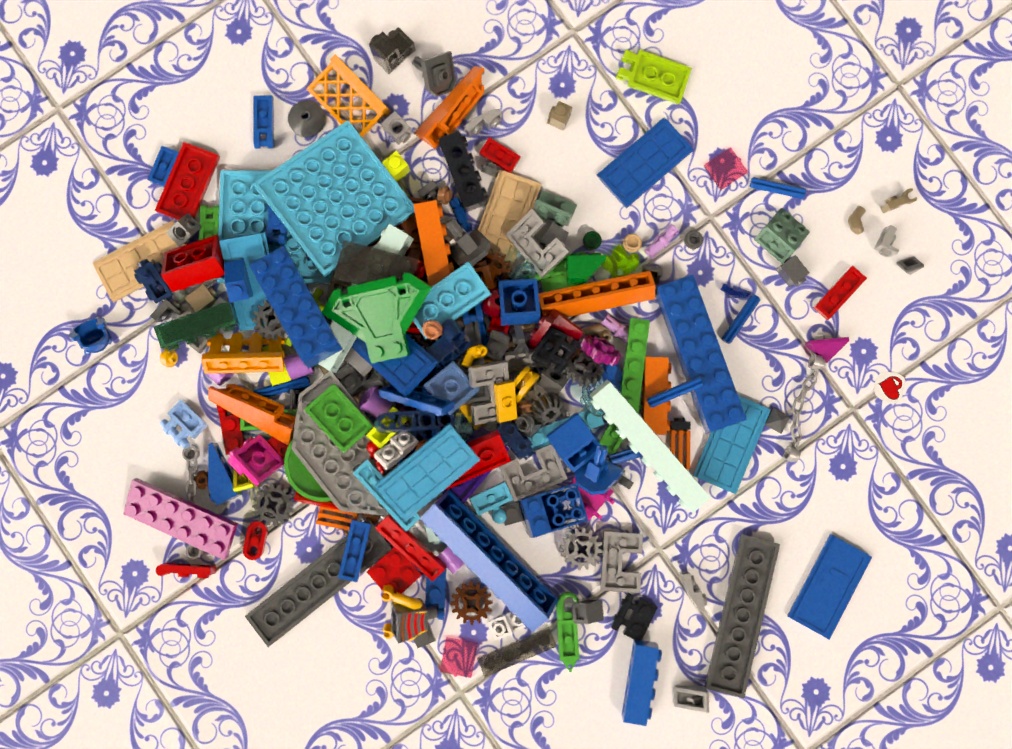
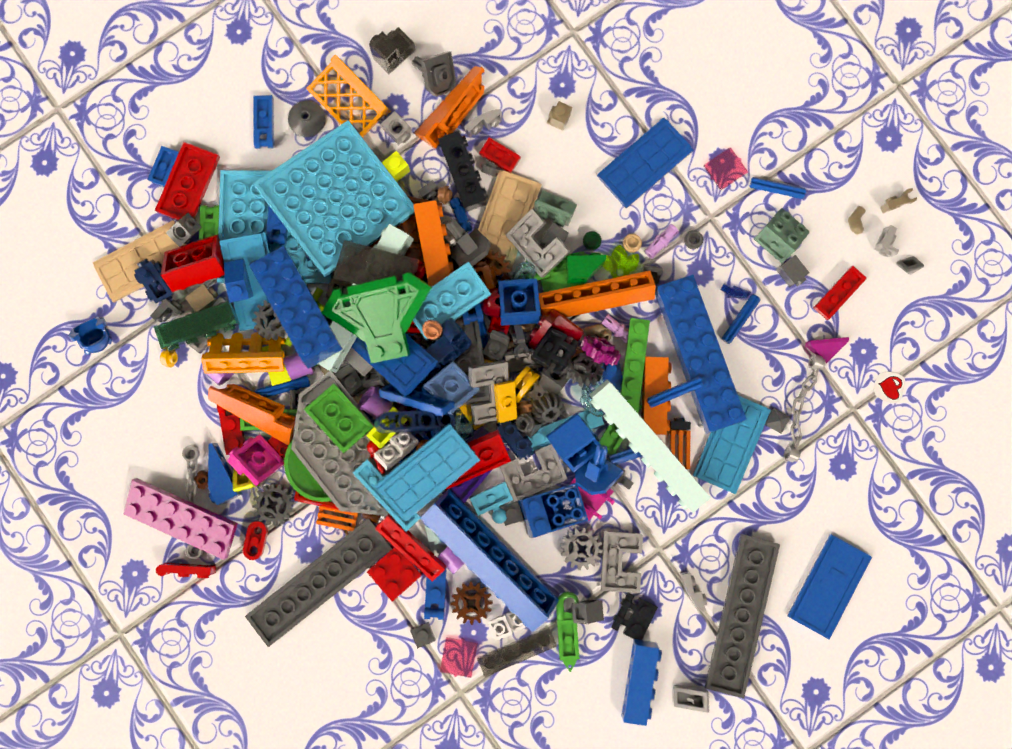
light blue plate [160,399,208,449] -> none
blue plate [338,519,372,582] -> none
torso [382,585,438,644] -> none
yellow arm [461,345,487,368] -> none
lime tile [616,49,692,105] -> none

